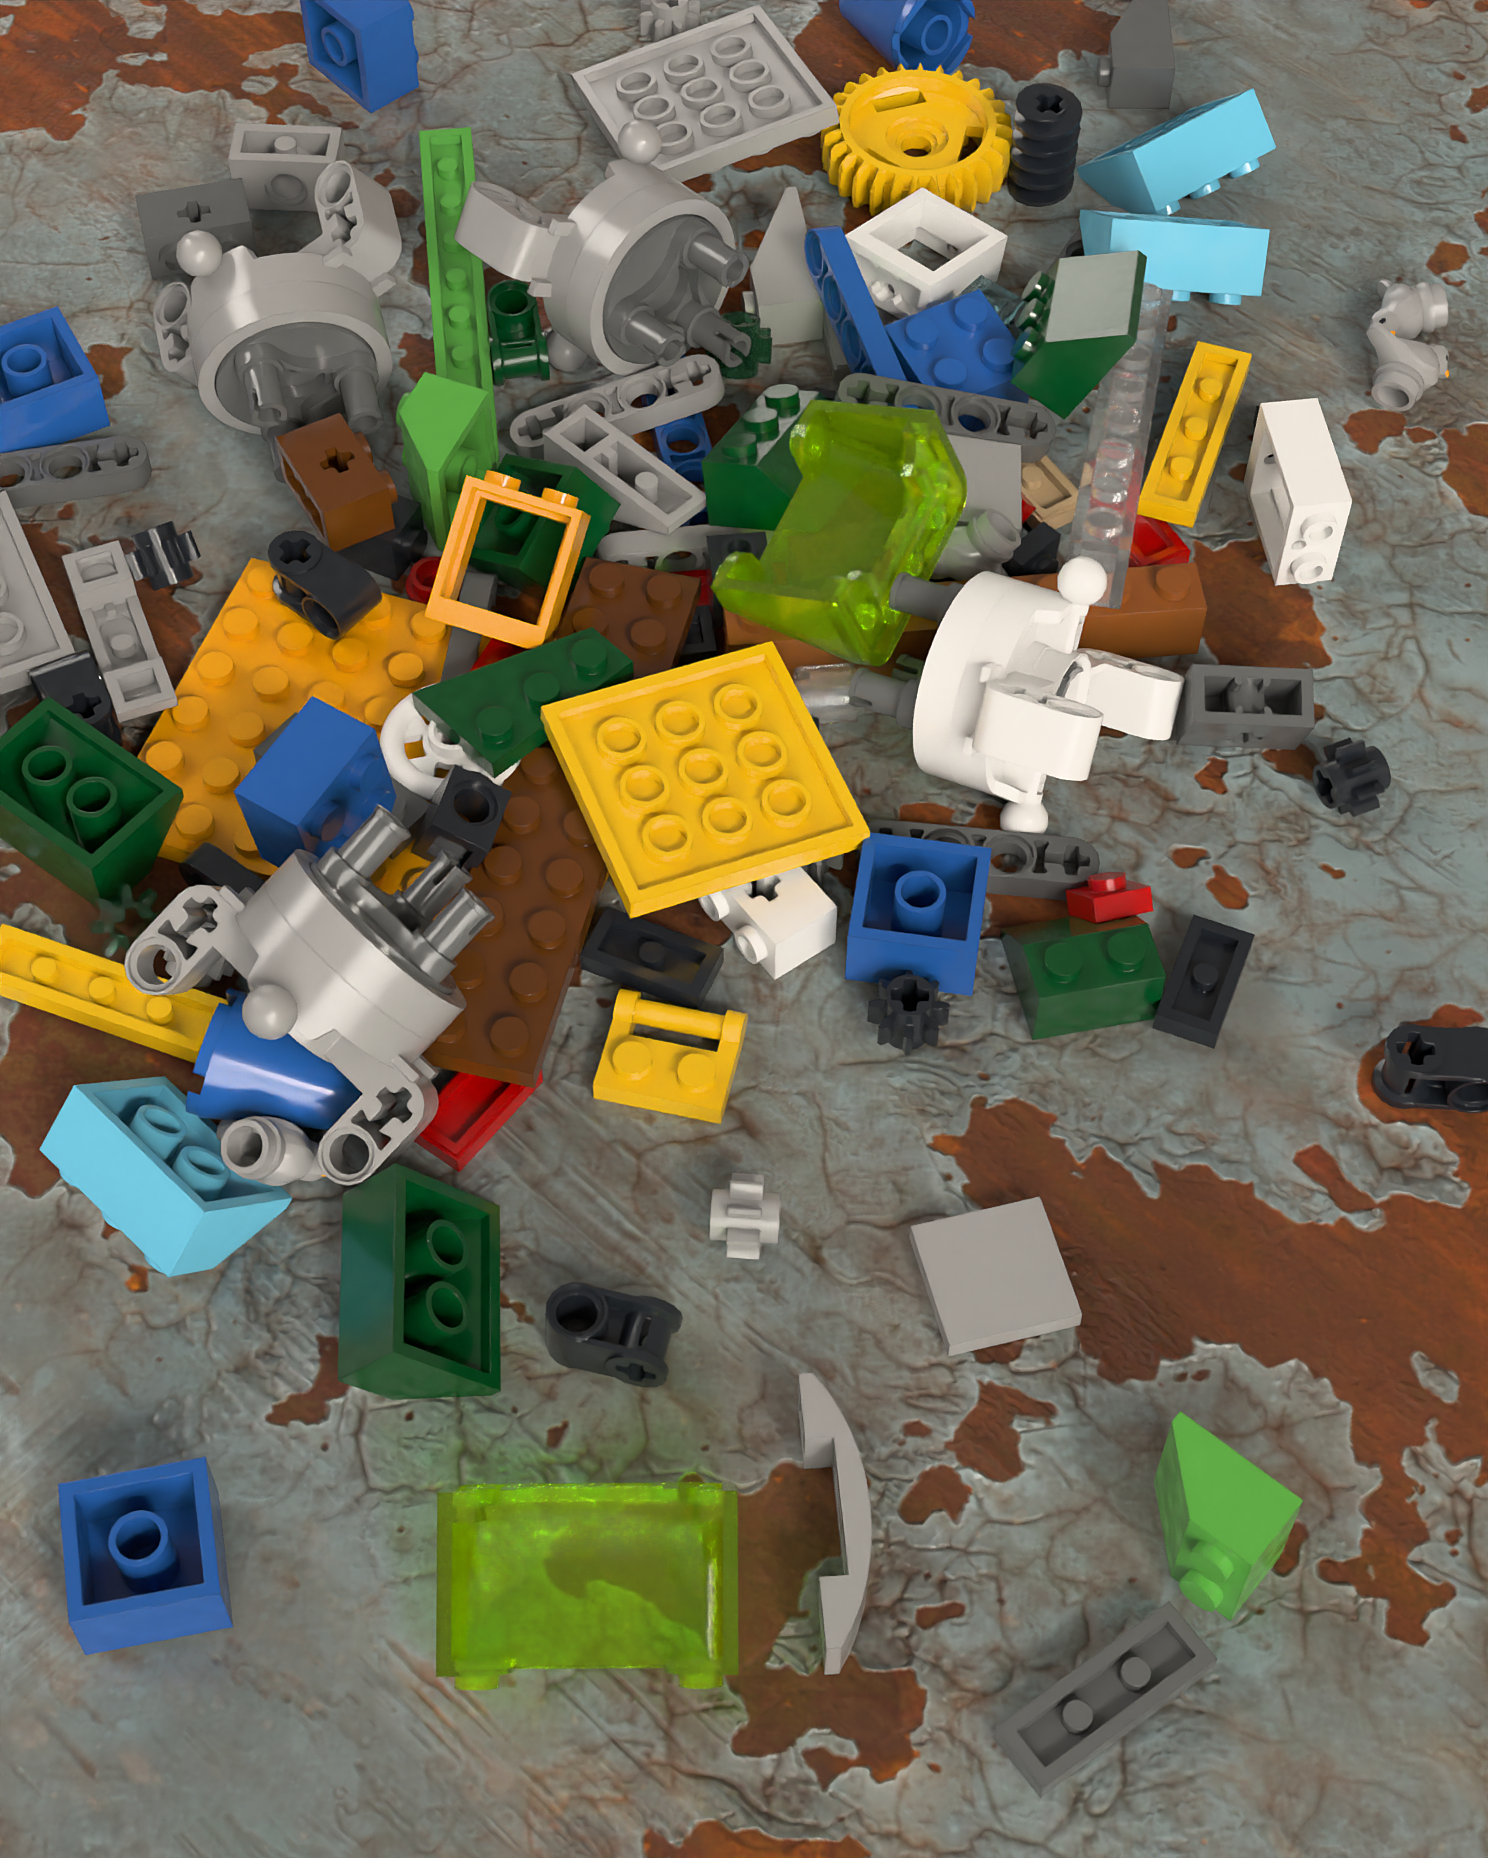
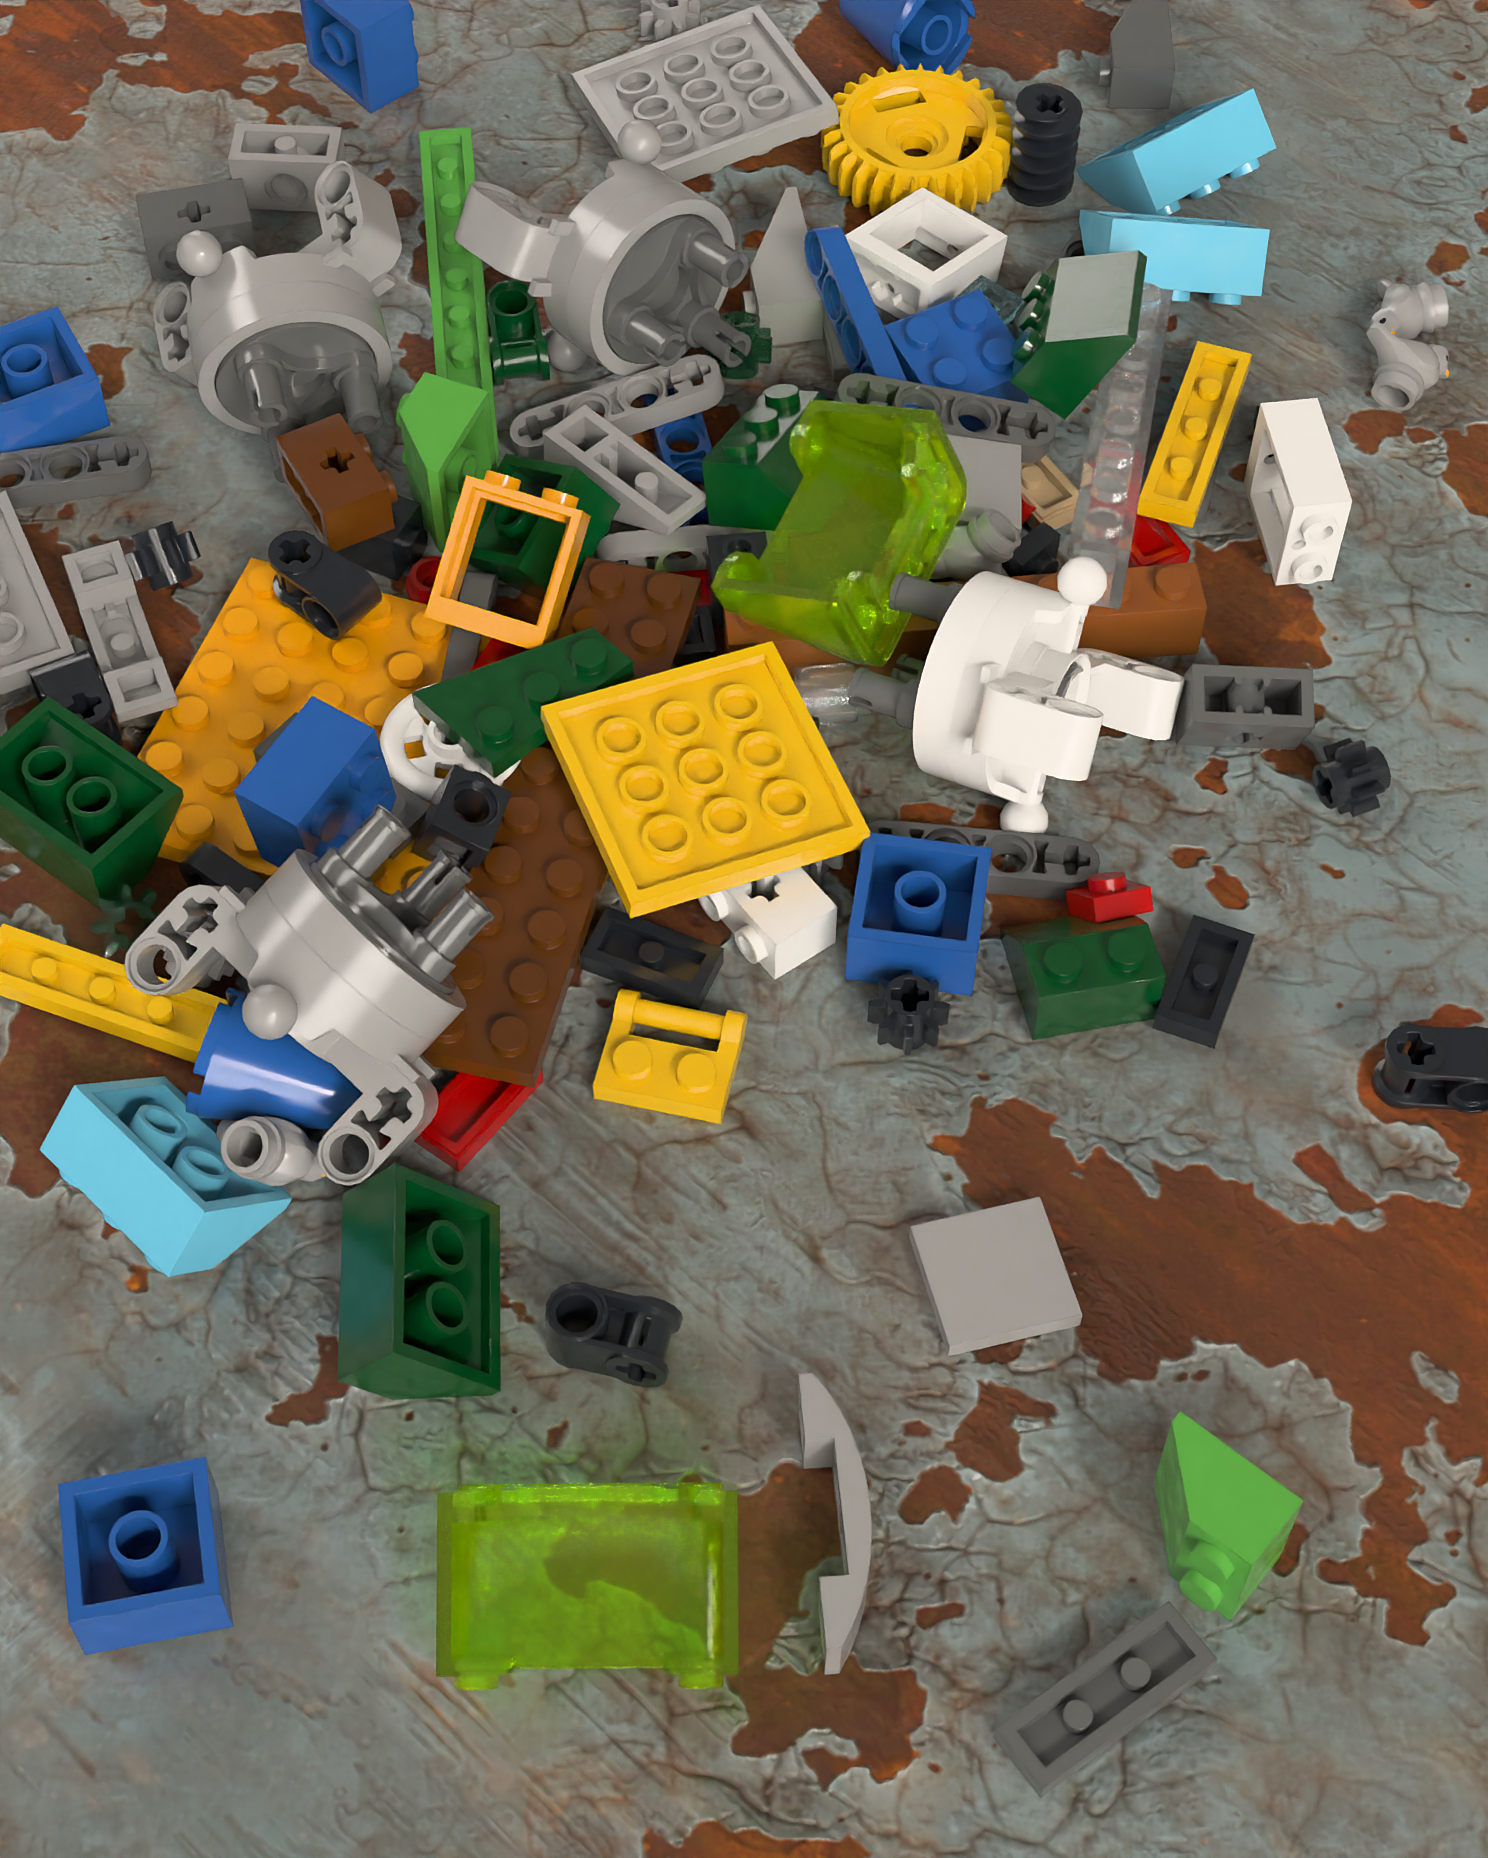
light grey gear [710,1173,781,1260] -> none

